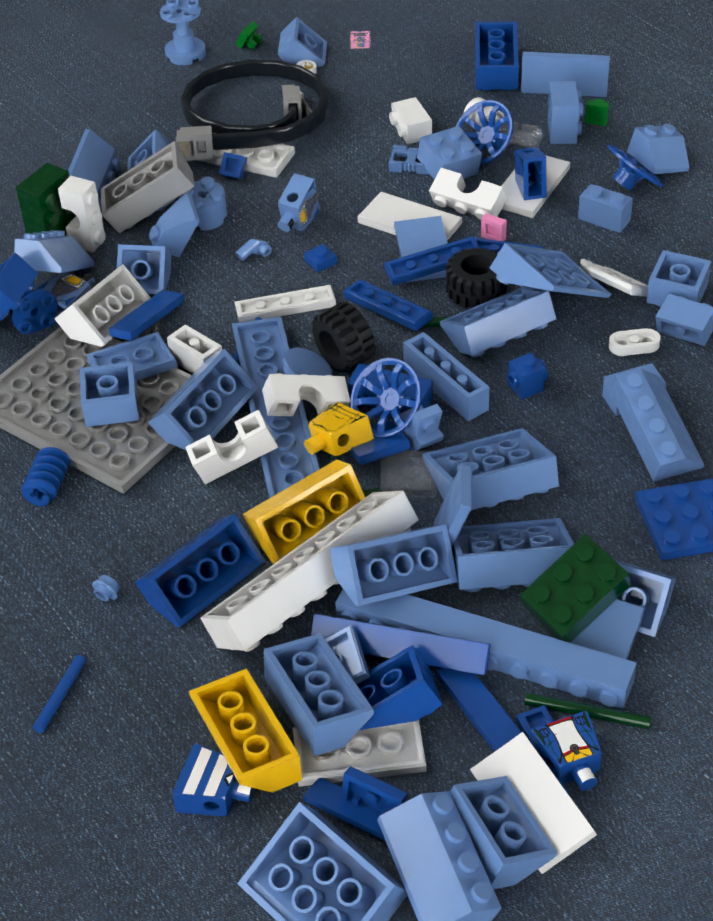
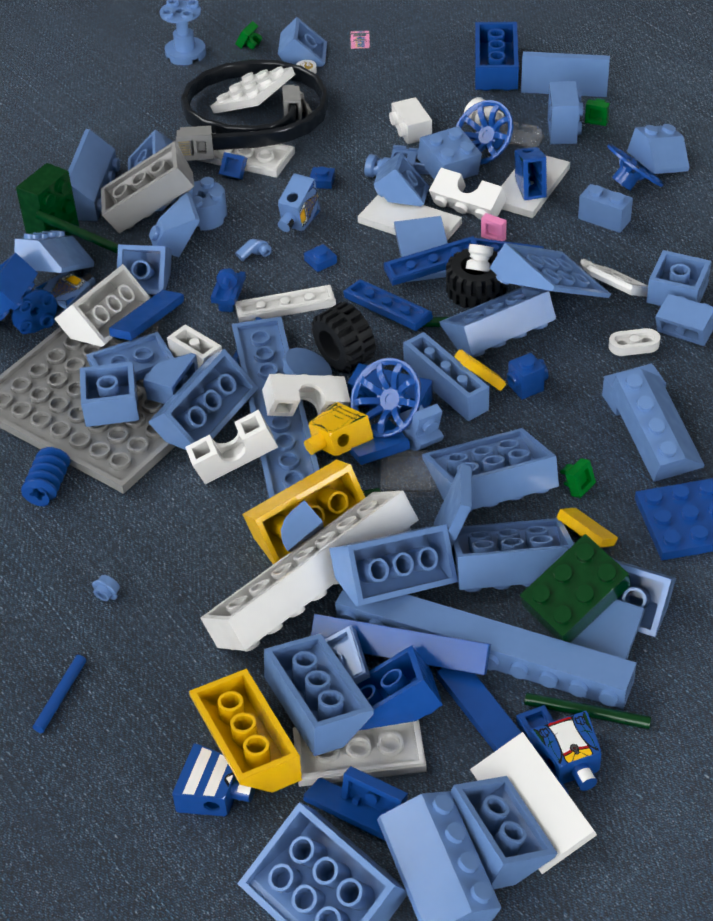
white arch [58,176,106,252] -> none
blue slope [135,514,266,628] -> none
none -> dark green bar [35,210,118,254]
none -> medium blue slope [143,353,198,404]
none -> white plate [210,66,296,114]
none -> blue hips [211,268,246,312]
none -> medium blue brick [281,500,324,552]
none -> blue plate [310,167,335,189]
none -> medium blue wheel [364,154,391,178]
none -> medium blue slope [374,152,429,207]
none -> yellow tile [454,349,506,391]
none -> white wheel [466,244,494,272]
none -> yellow tile [556,507,618,548]
none -> green tile [560,458,596,498]

